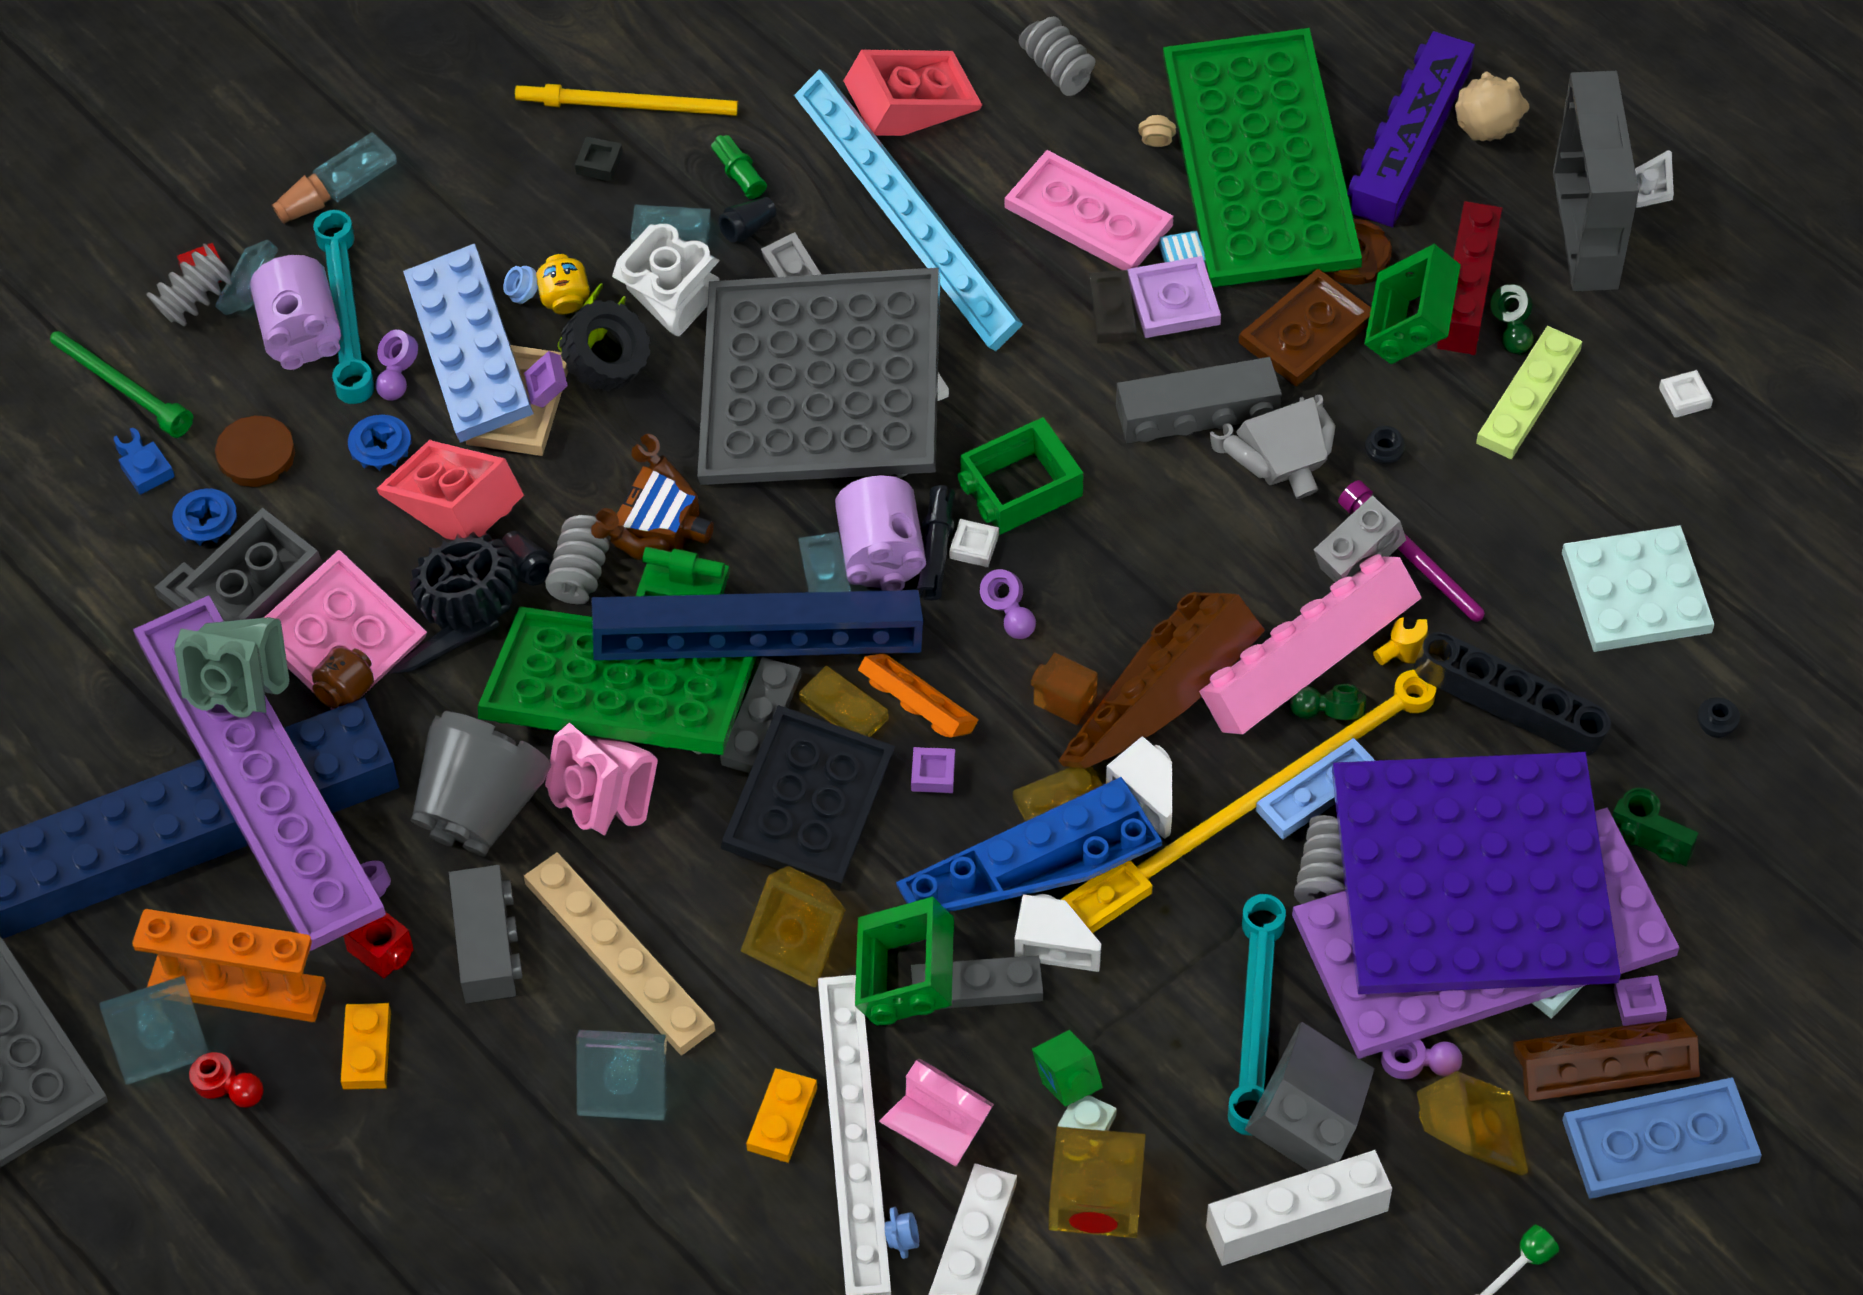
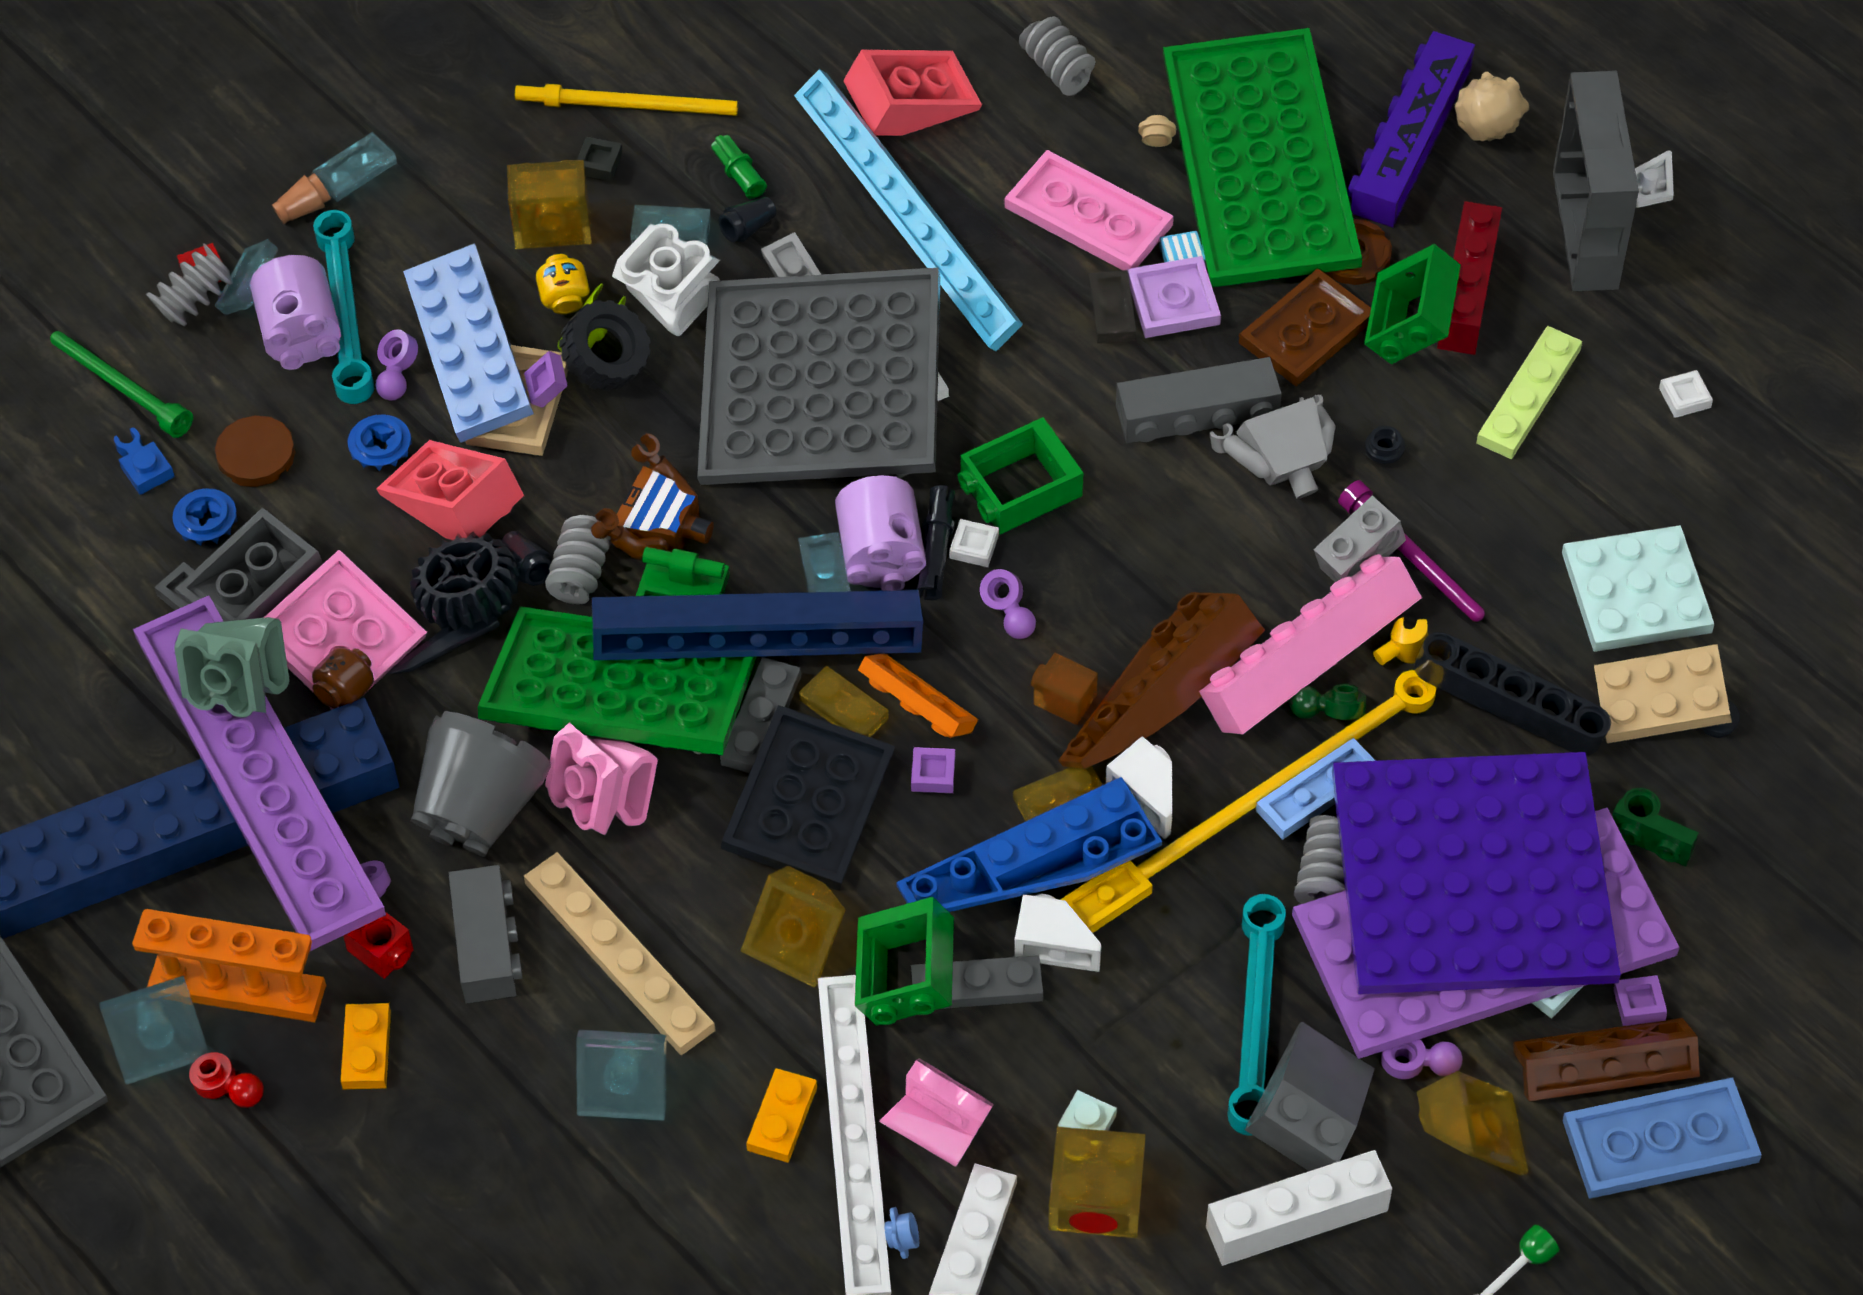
light blue plate [503,266,538,304] -> none
green brick [1032,1030,1103,1107] -> none
dark green plate [1491,284,1534,355] -> none
none -> clear yellow brick [507,160,592,249]
none -> tan plate [1594,644,1731,743]

